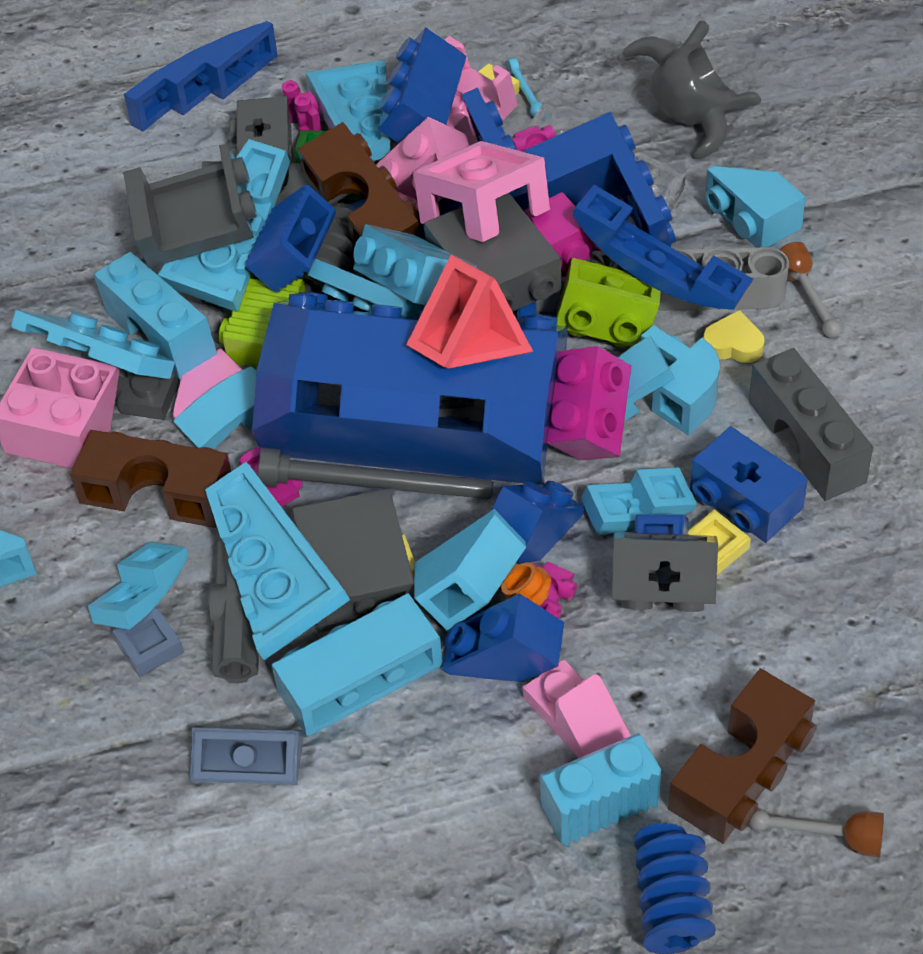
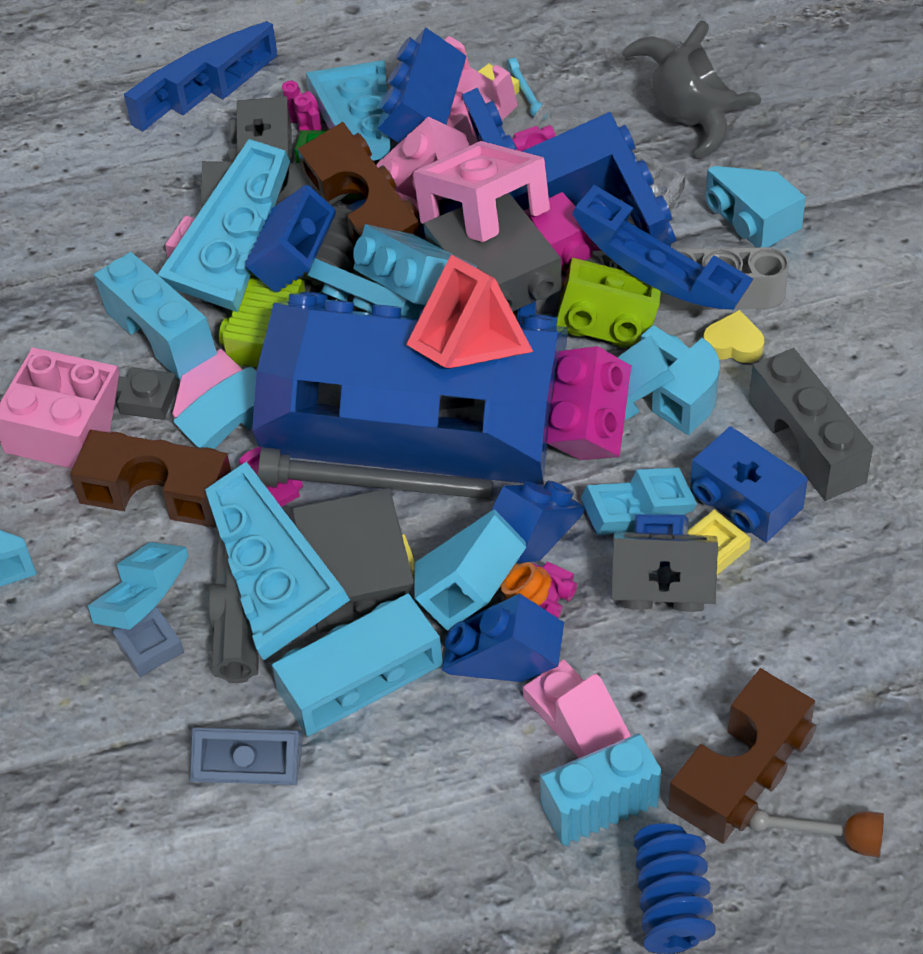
medium azure wing [11,310,175,379] -> none
dark grey panel [123,143,257,268] -> none
hinge [779,242,841,338] -> none

